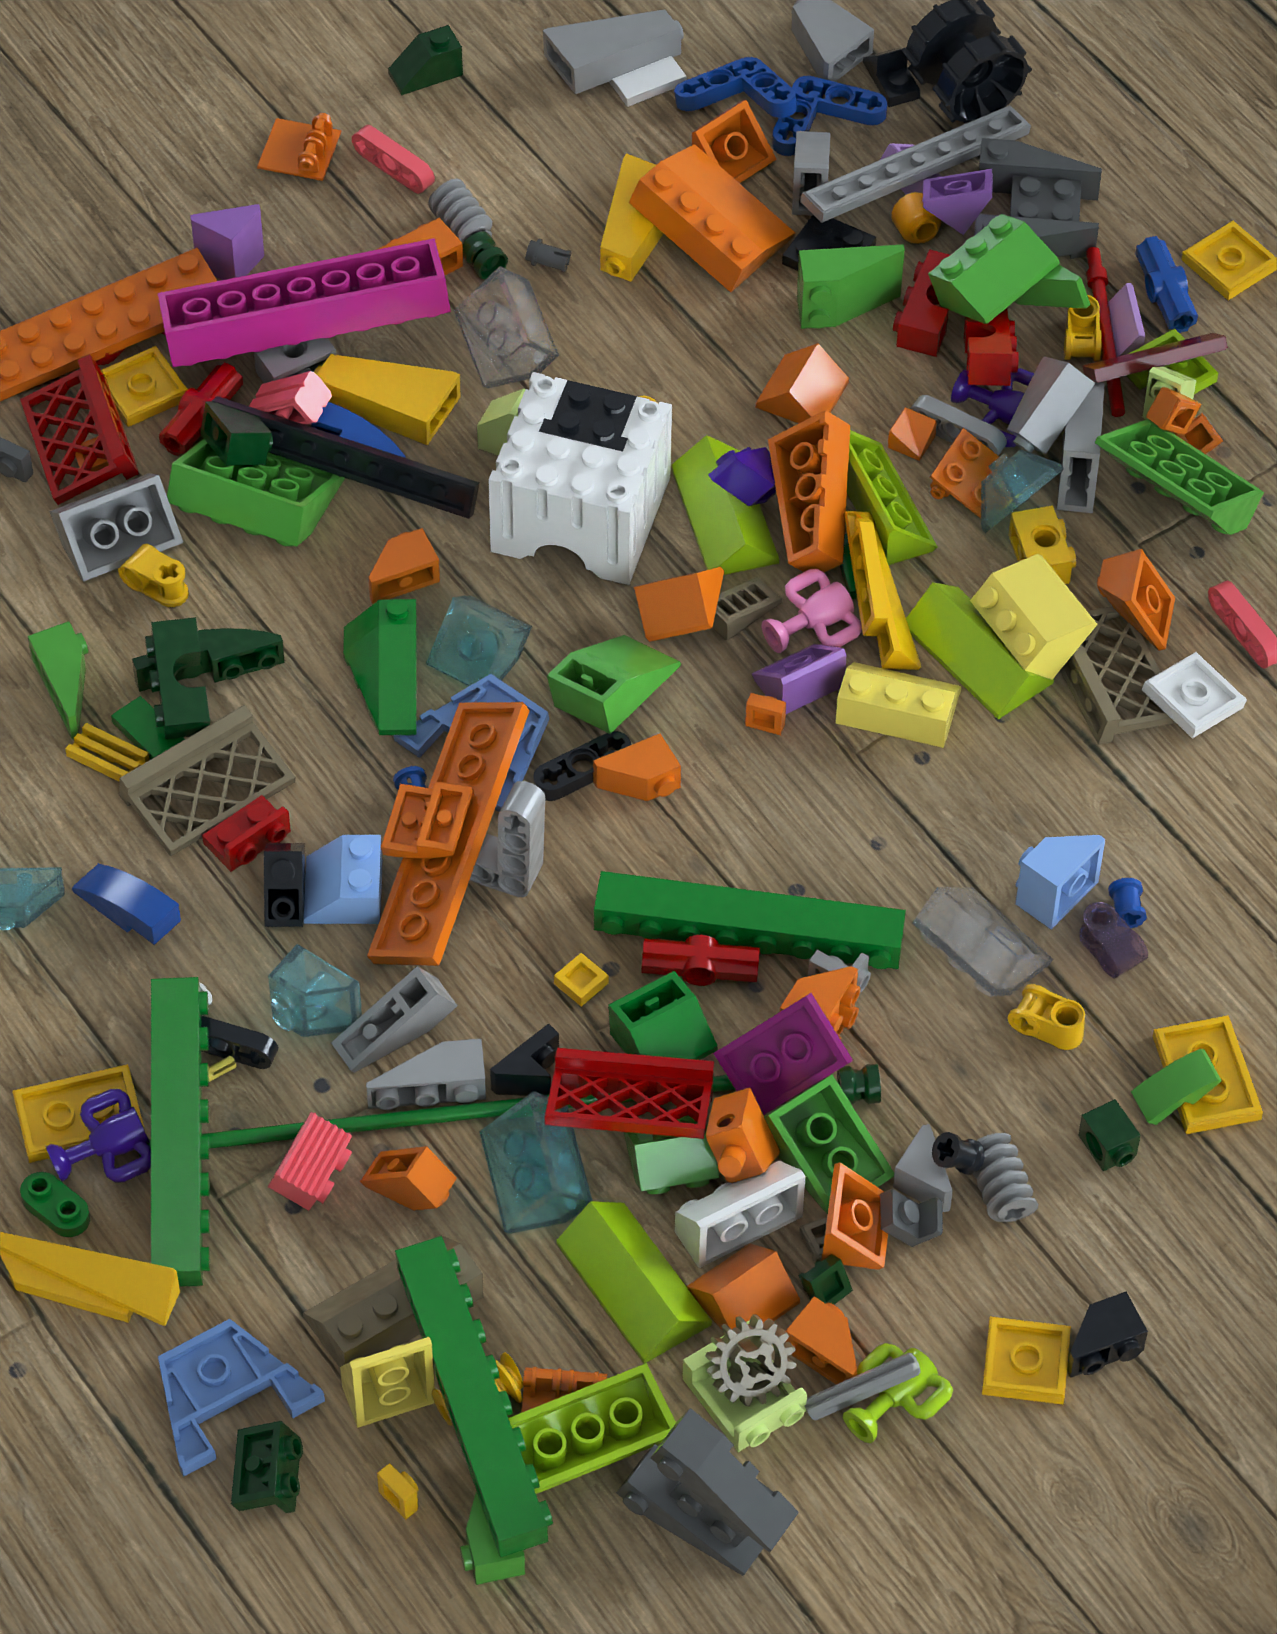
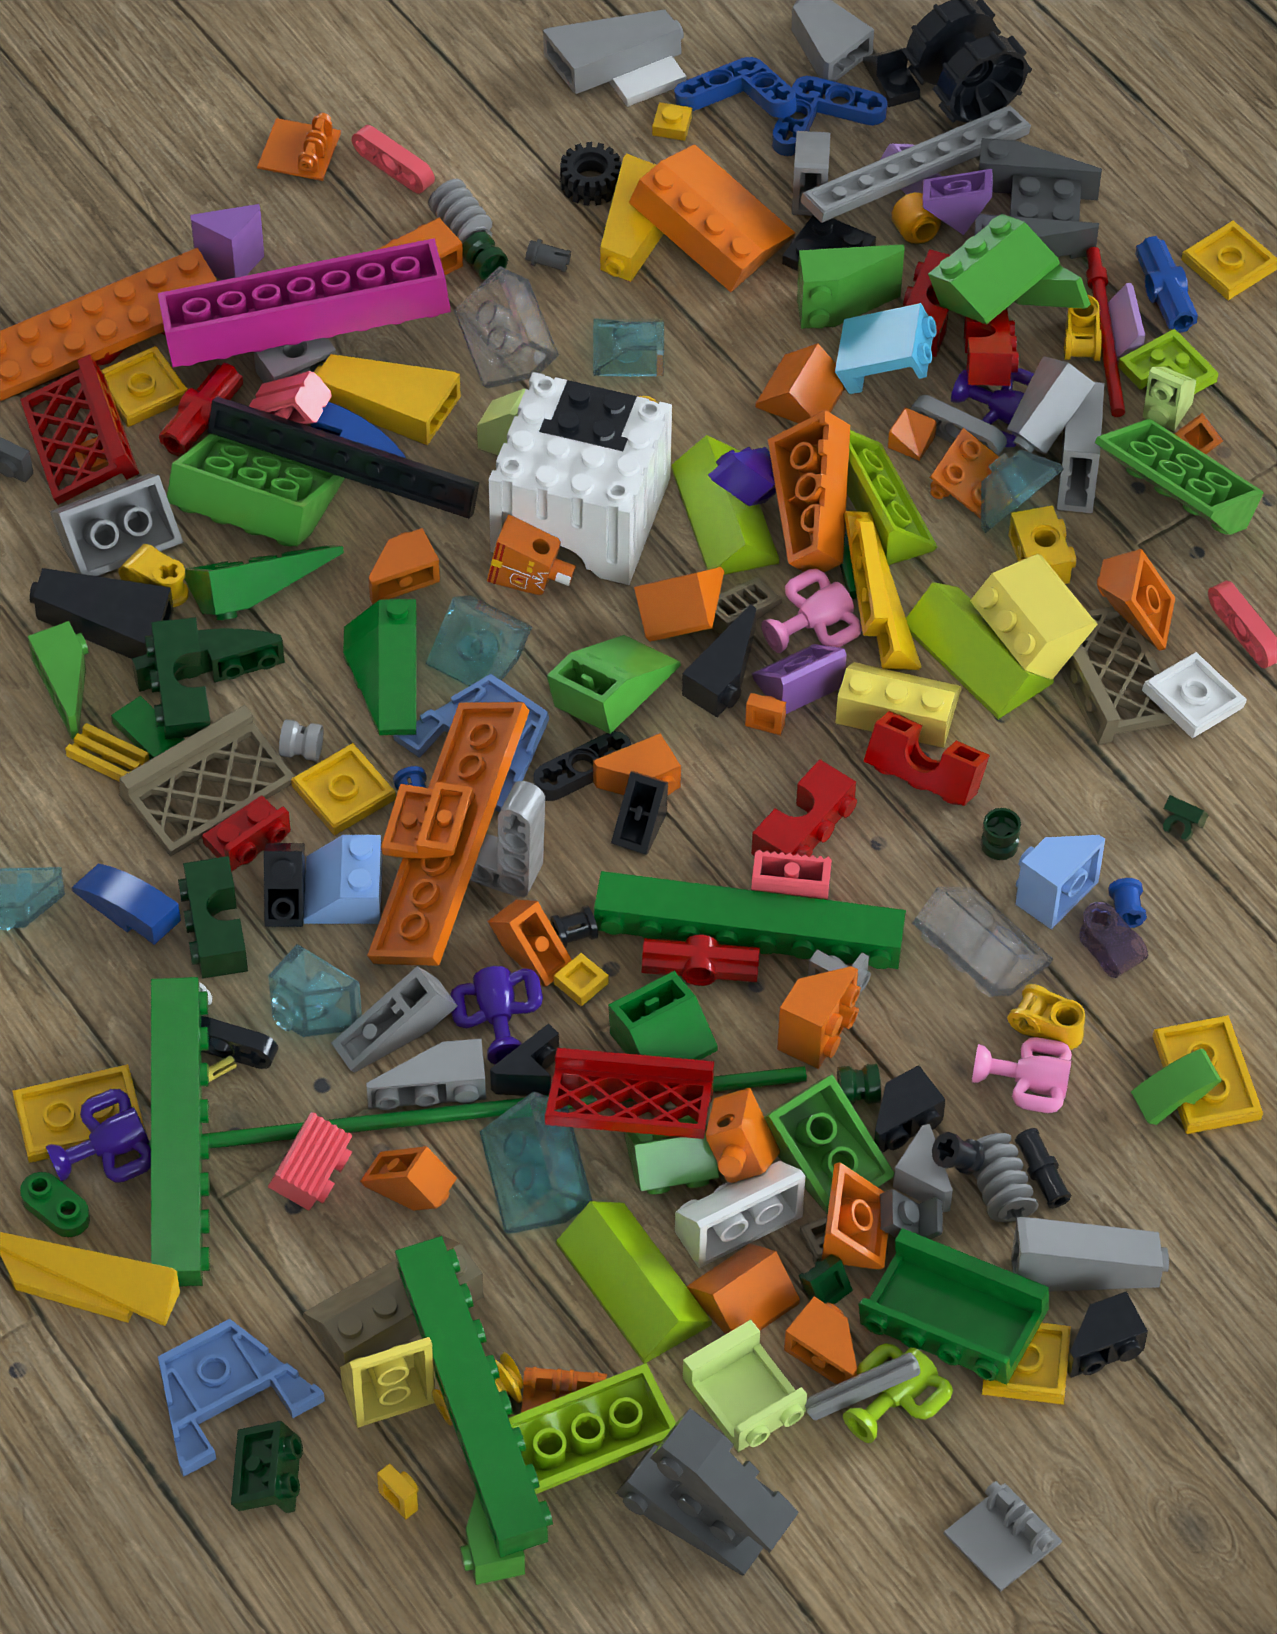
dark green slope [200,401,273,466] -> none
dark green slope [388,25,463,95] -> none
orange slope [692,100,777,183] -> none
dark tan gear [706,1314,796,1406] -> none
magenta plate [713,993,853,1115] -> none
dark green brick [1078,1099,1141,1171] -> none
tile [1082,333,1228,383] -> none
orange slope [1146,387,1202,435] -> none
none -> black slope [30,568,174,659]
none -> dark green arch [178,856,248,979]
none -> green wedge [184,545,344,620]
none -> light grey wheel [279,719,324,762]
none -> yellow tile [291,743,396,836]
none -> dark purple piece [450,966,543,1065]
none -> orange torso [487,514,576,595]
none -> orange slope [488,899,572,987]
none -> black bush [550,905,598,948]
none -> black tyre [560,142,622,206]
none -> clear light blue slope [593,318,664,376]
none -> black slope [611,771,668,855]
none -> yellow plate [652,102,692,141]
none -> black slope [682,604,757,717]
none -> red arch [751,759,857,857]
none -> coral brick [751,849,832,900]
none -> medium azure panel [835,303,937,394]
none -> green panel [858,1228,1049,1385]
none -> red arch [863,711,990,806]
none -> black slope [874,1065,946,1153]
none -> light grey hinge [943,1481,1062,1592]
none -> bright pink piece [972,1037,1072,1114]
none -> dark green wheel [981,808,1021,860]
none -> light grey slope [1011,1217,1169,1292]
none -> black pin [1015,1128,1072,1209]
none -> dark green tile [1163,795,1209,841]

